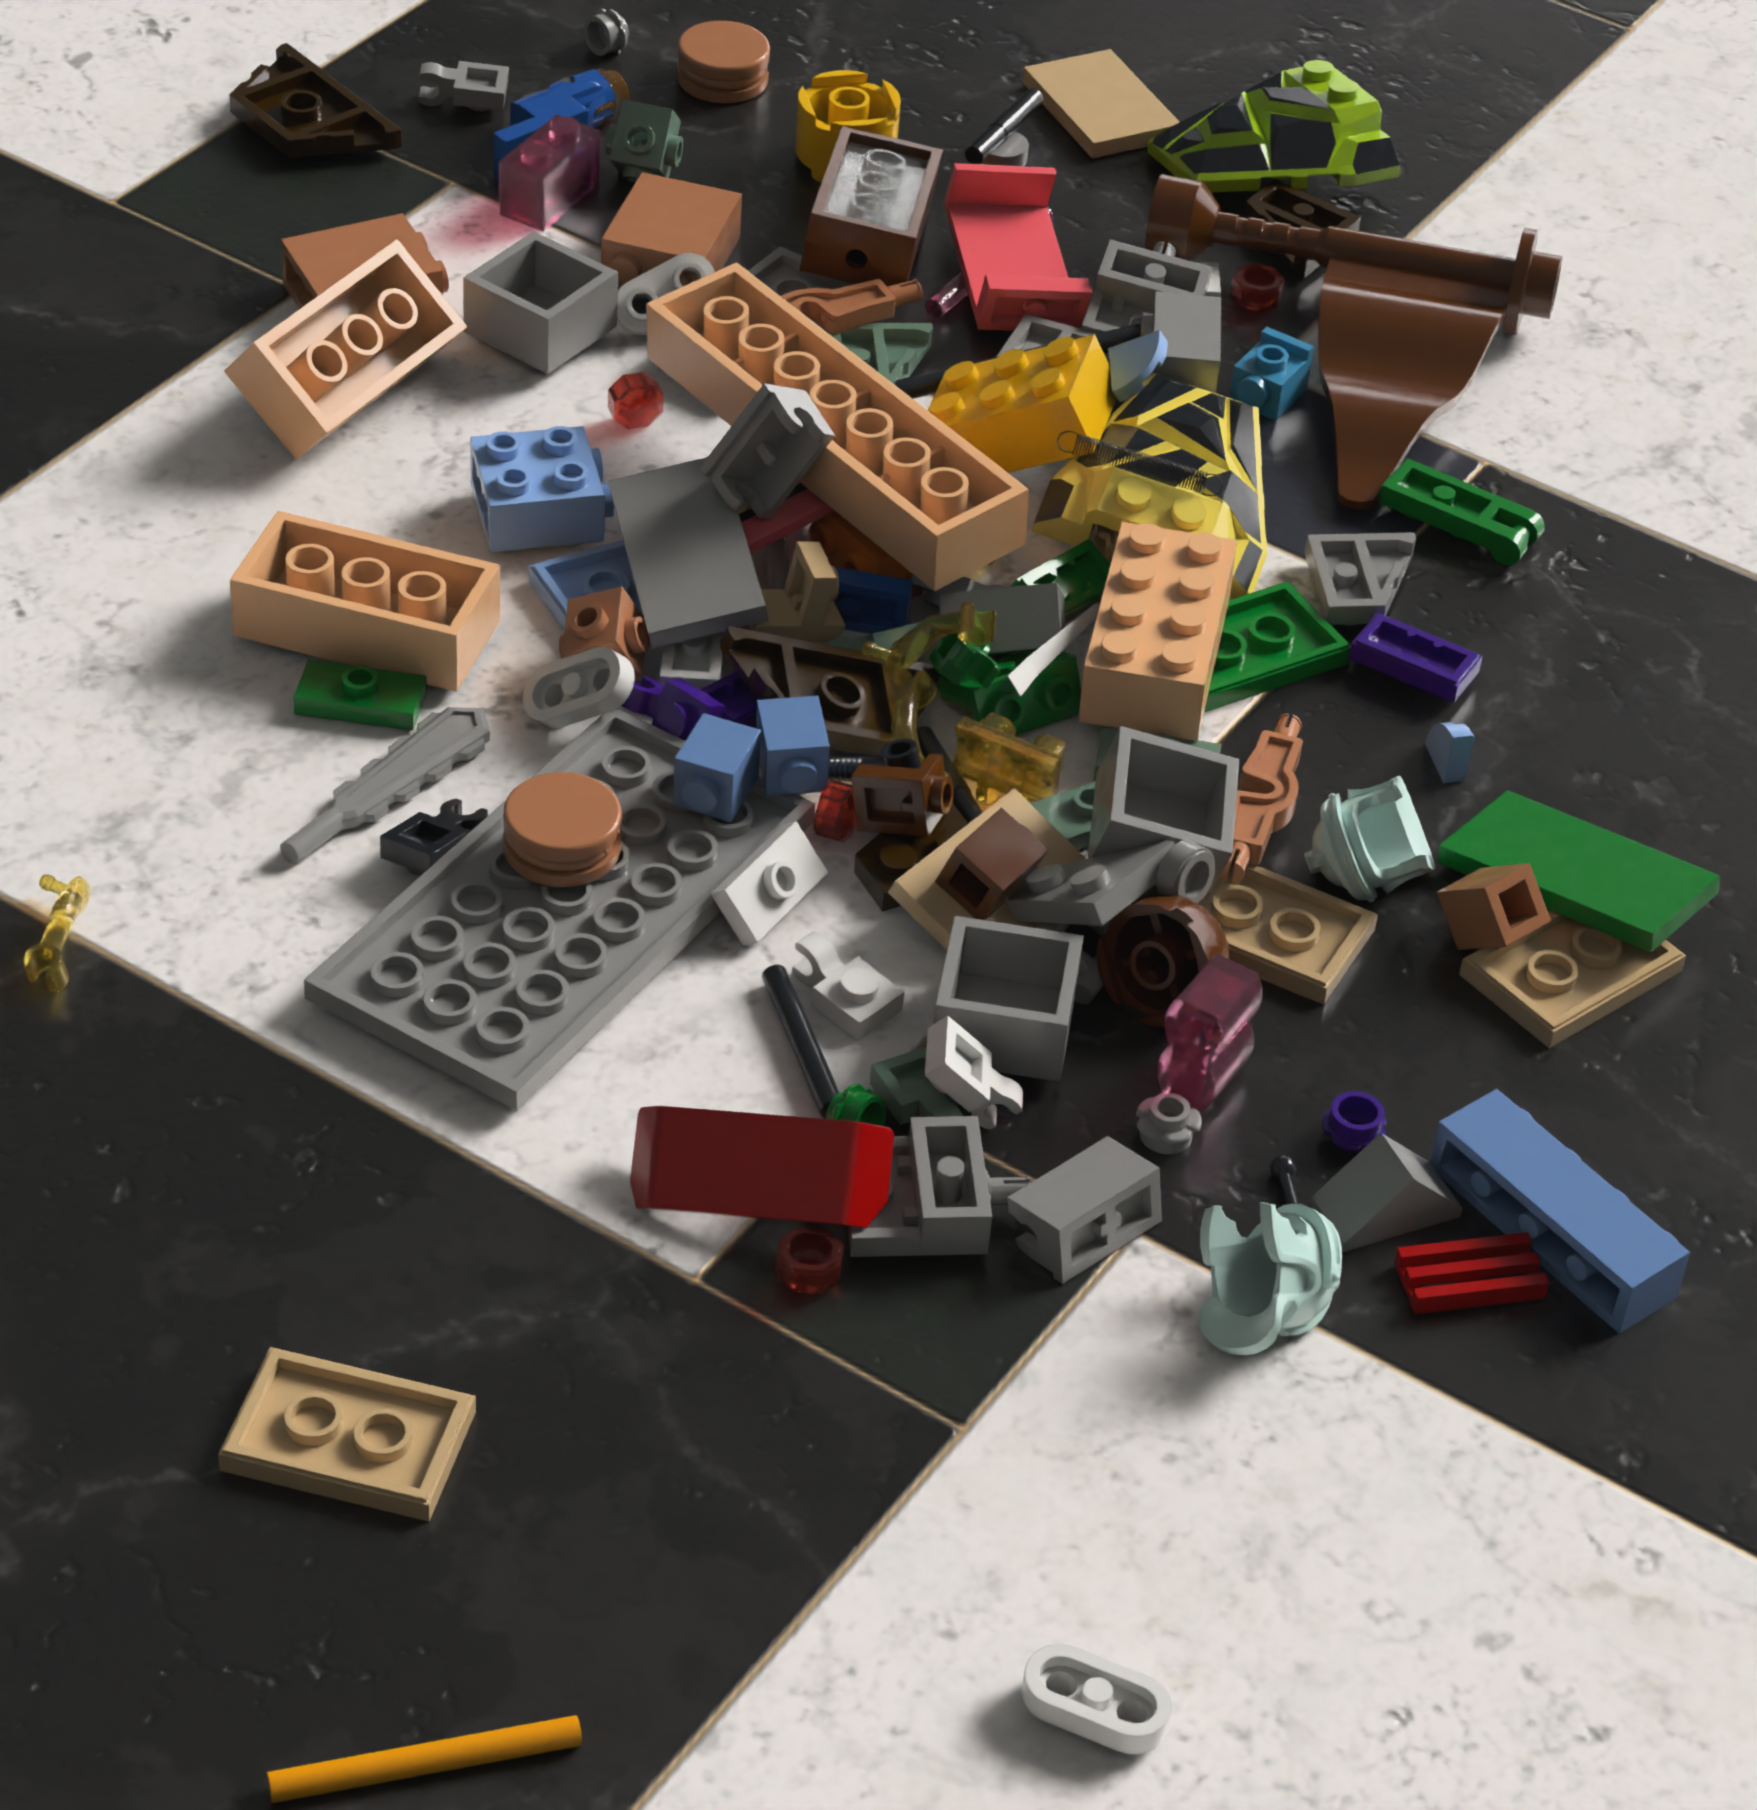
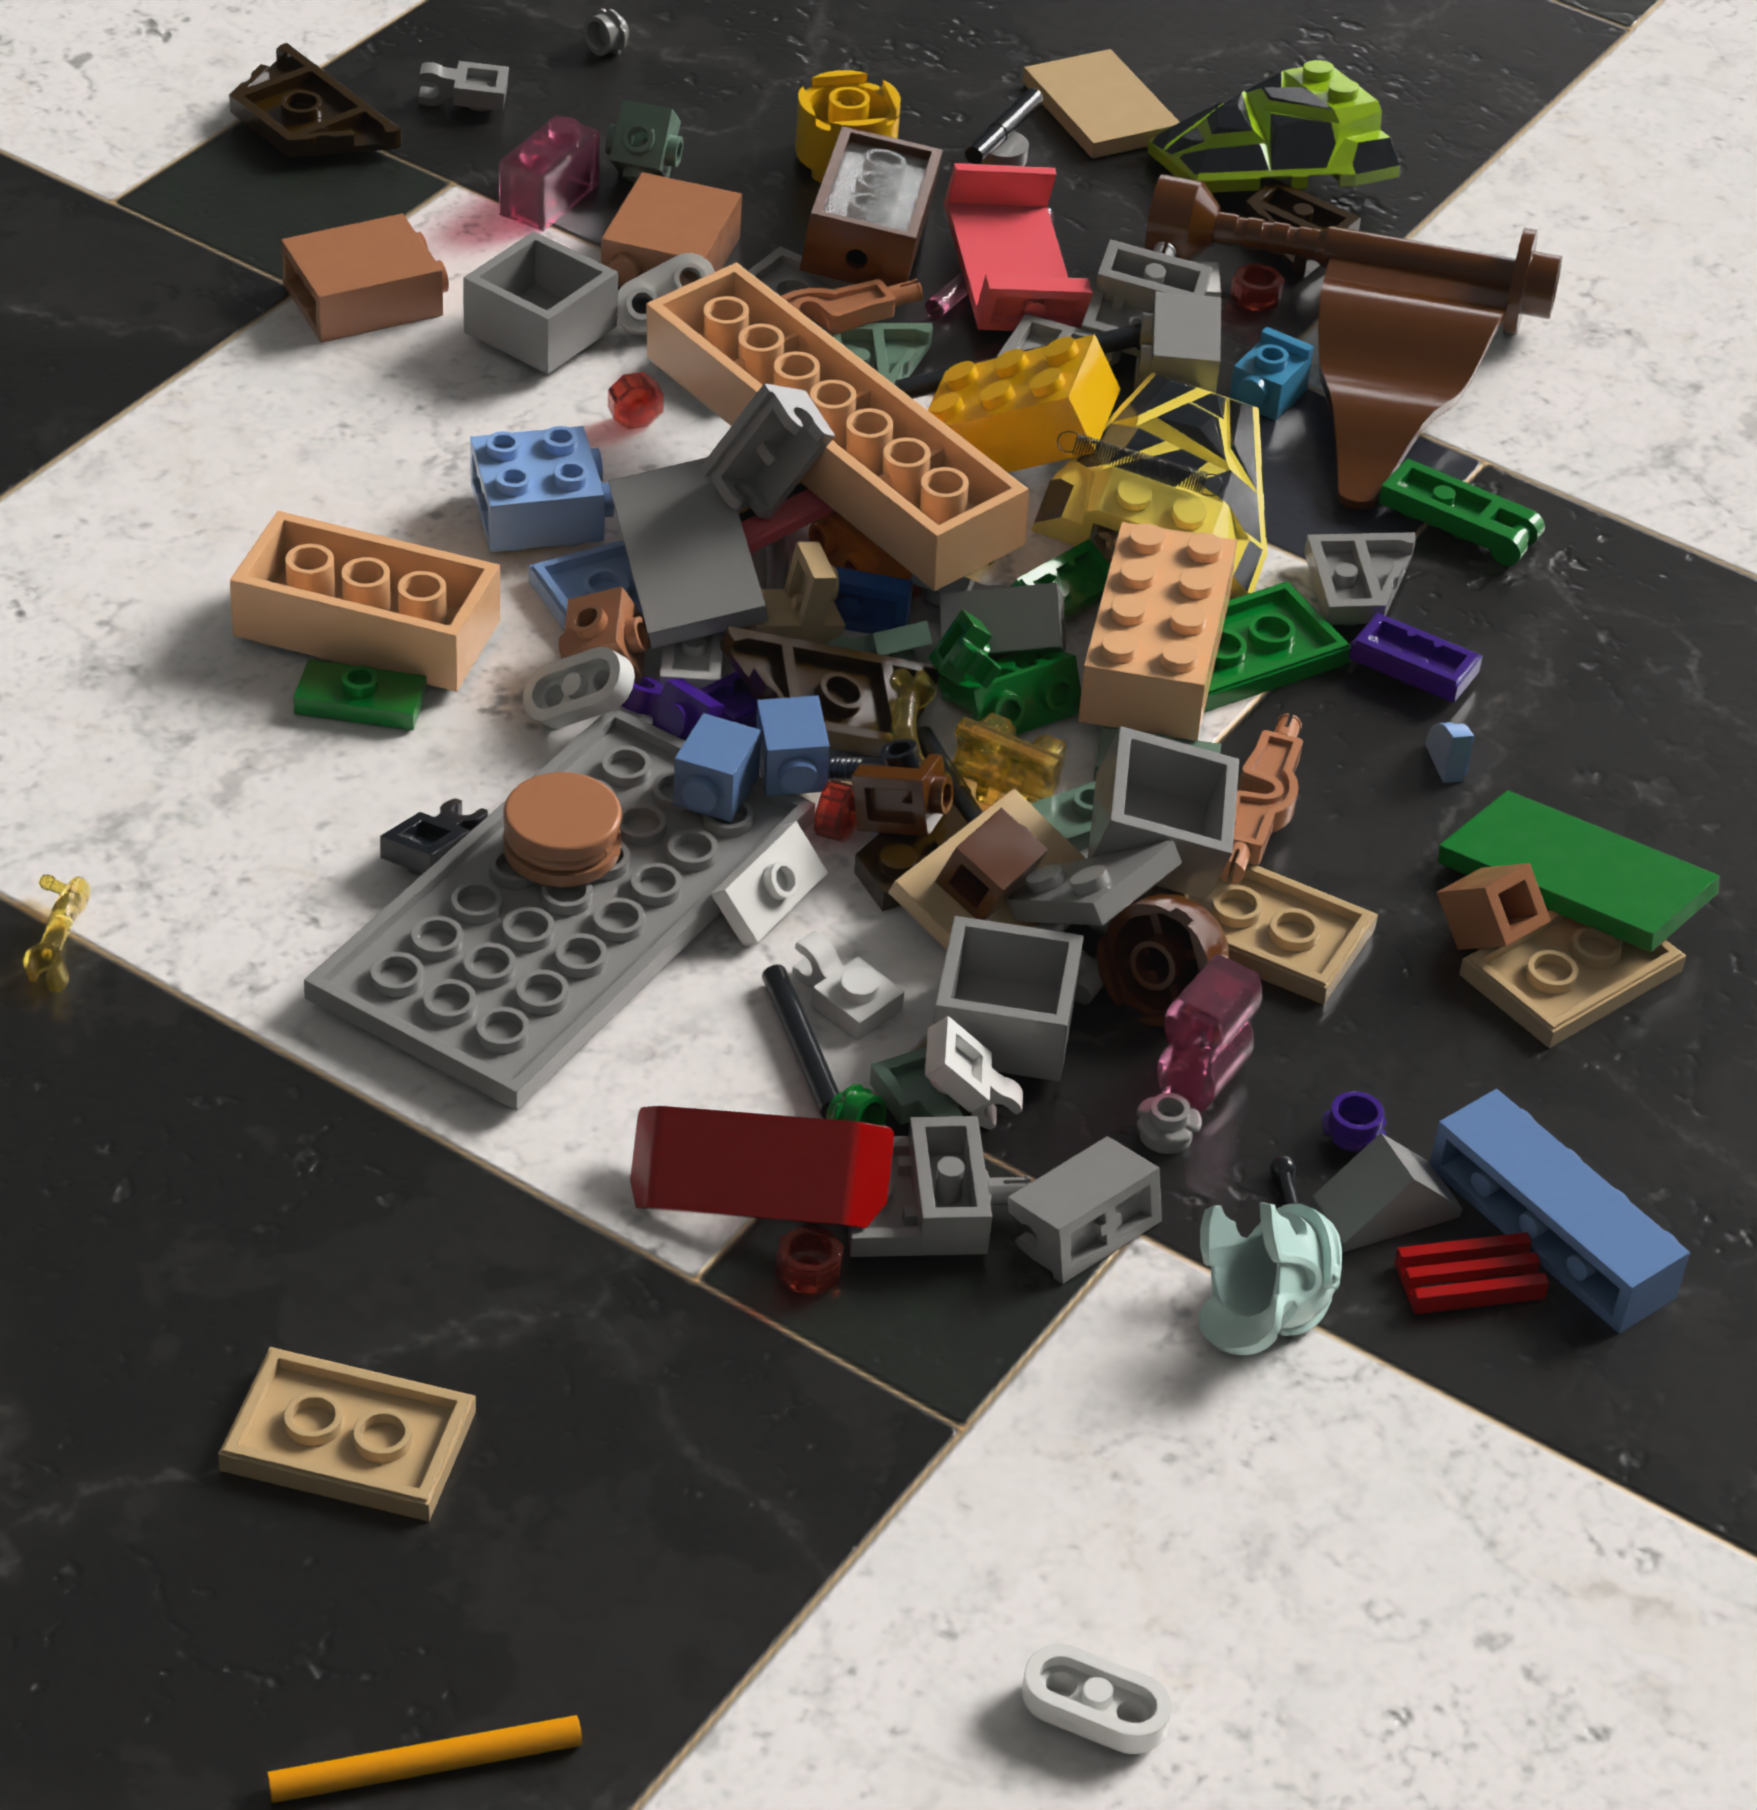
light nougat brick [224,240,467,460] -> none
light grey sword [280,707,490,864] -> none
blue plate [494,68,629,186] -> none
nougat head [677,21,770,104] -> none
clear yellow piece [862,602,997,675] -> none
white sticker [1008,603,1100,696] -> none
light blue tile [1108,330,1168,402] -> none
light grey tile [1156,840,1215,903] -> none
light aqua helmet [1304,776,1435,902] -> none

